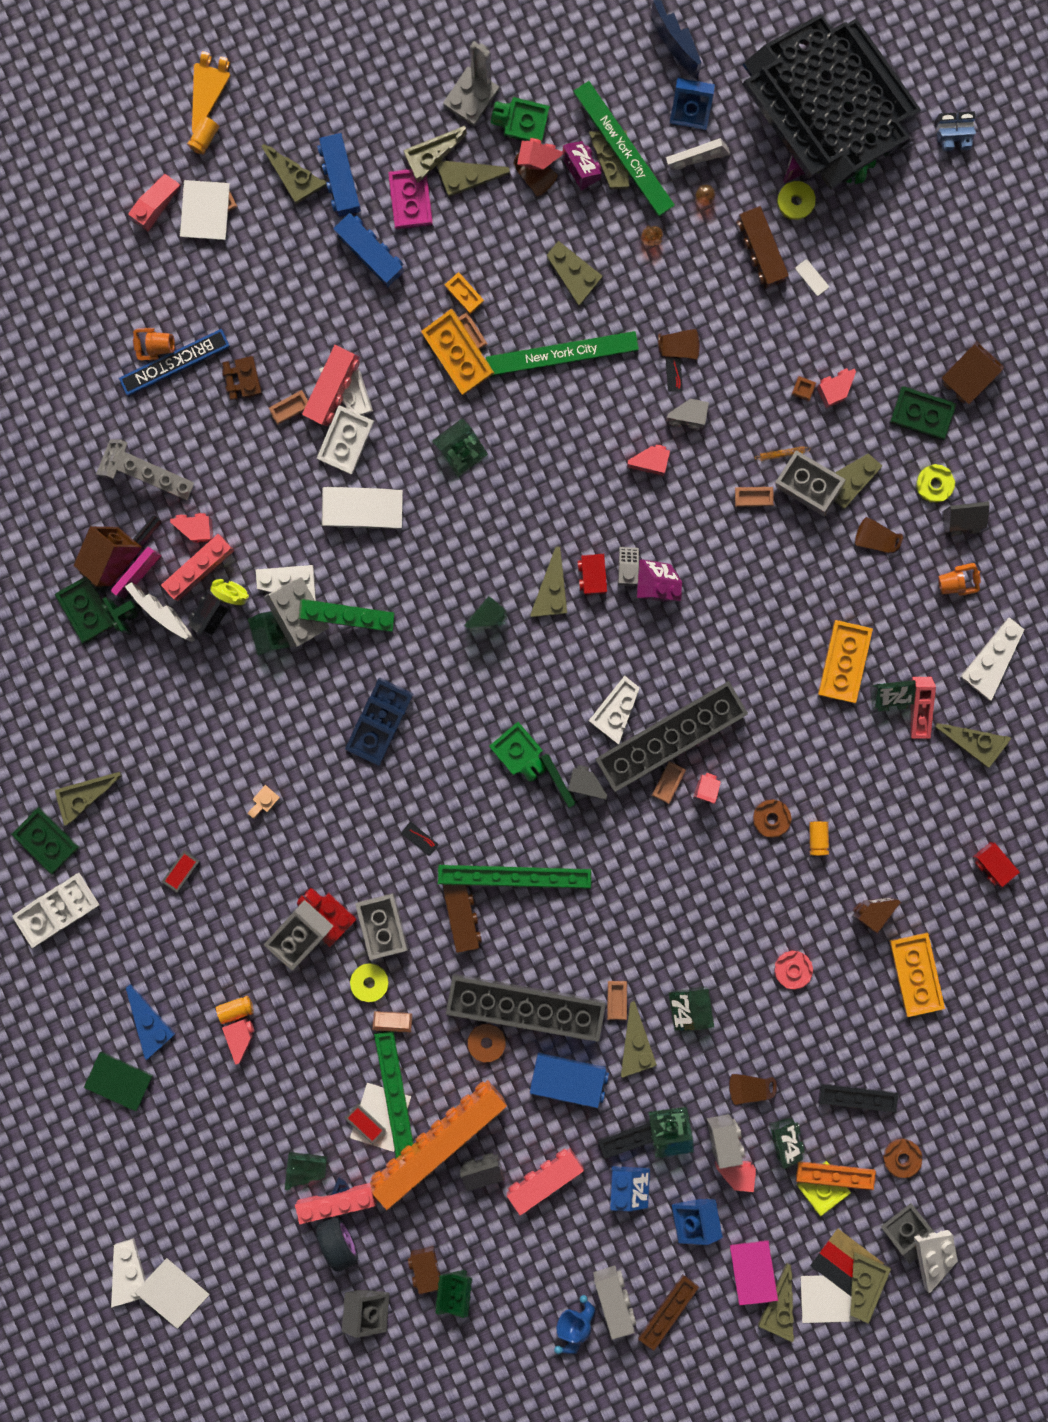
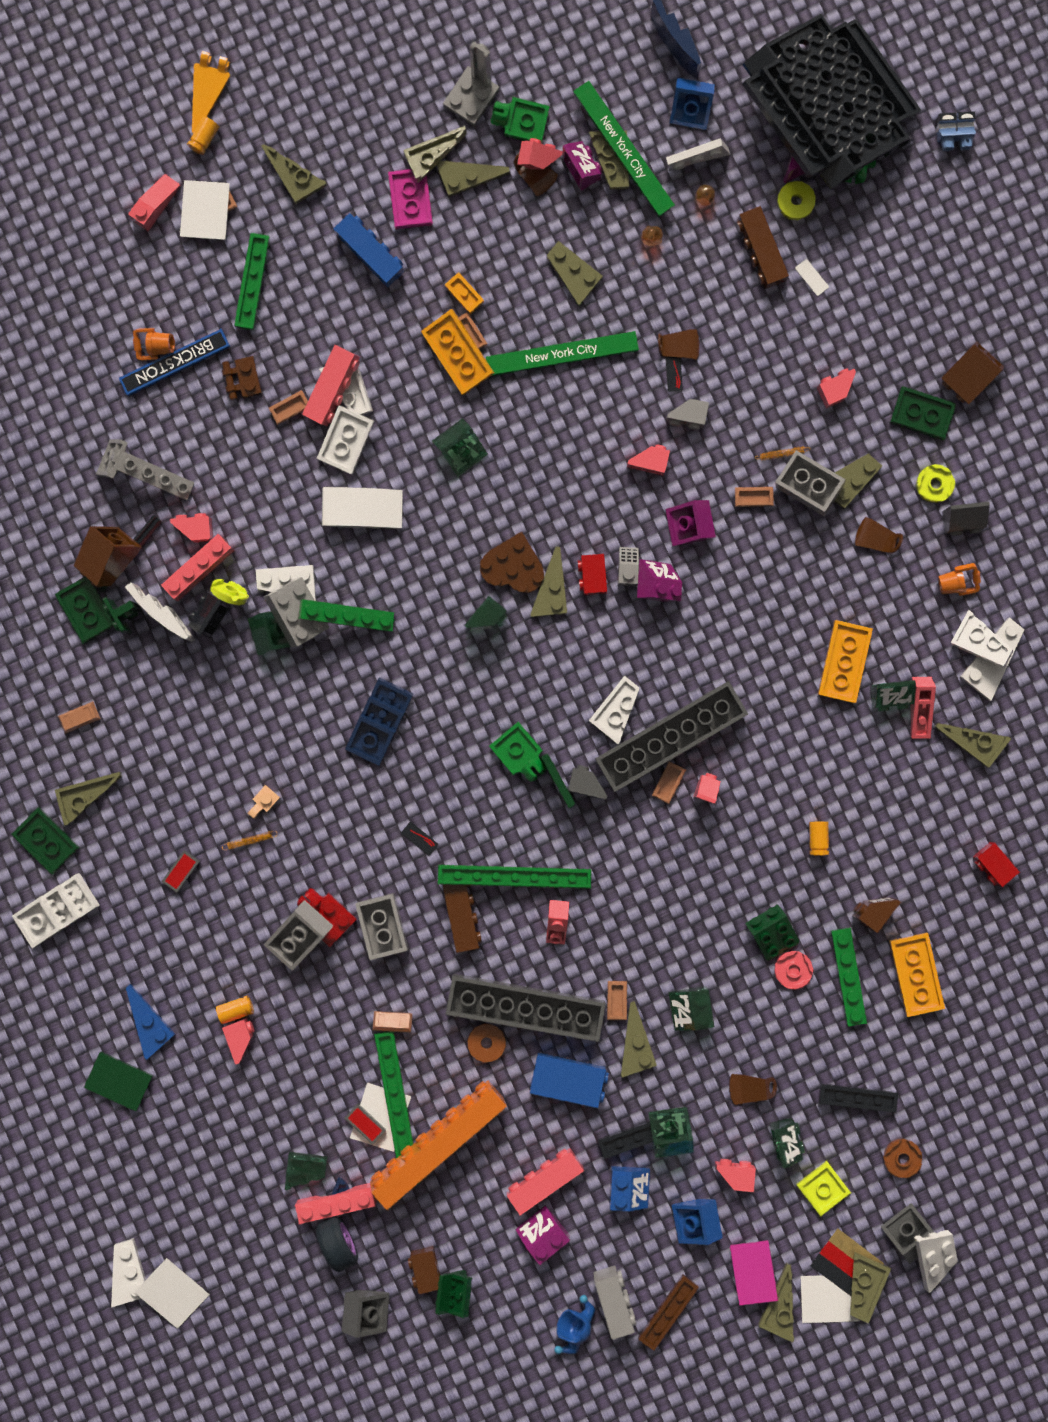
dark pink tile [111,547,161,599] -> none
blue brick [317,133,361,217] -> none
neon yellow tile [350,963,389,1002] -> none
dark grey slope [460,1153,505,1192] -> none
light grey brick [706,1114,745,1168] -> none
dark orange tile [753,799,792,838] -> none
dark orange tile [791,376,816,401] -> none
orange tile [796,1161,876,1190] -> none
none -> nougat tile [58,702,101,734]
none -> light orange piece [222,831,277,850]
none -> green plate [234,233,270,331]
none -> reddish brown plate [480,532,544,593]
none -> magenta slope [515,1205,570,1265]
none -> coral slope [546,900,569,944]
none -> magenta slope [666,500,716,546]
none -> dark green bracket [745,904,799,961]
none -> green plate [831,927,867,1027]
none -> white wing [951,610,1013,668]

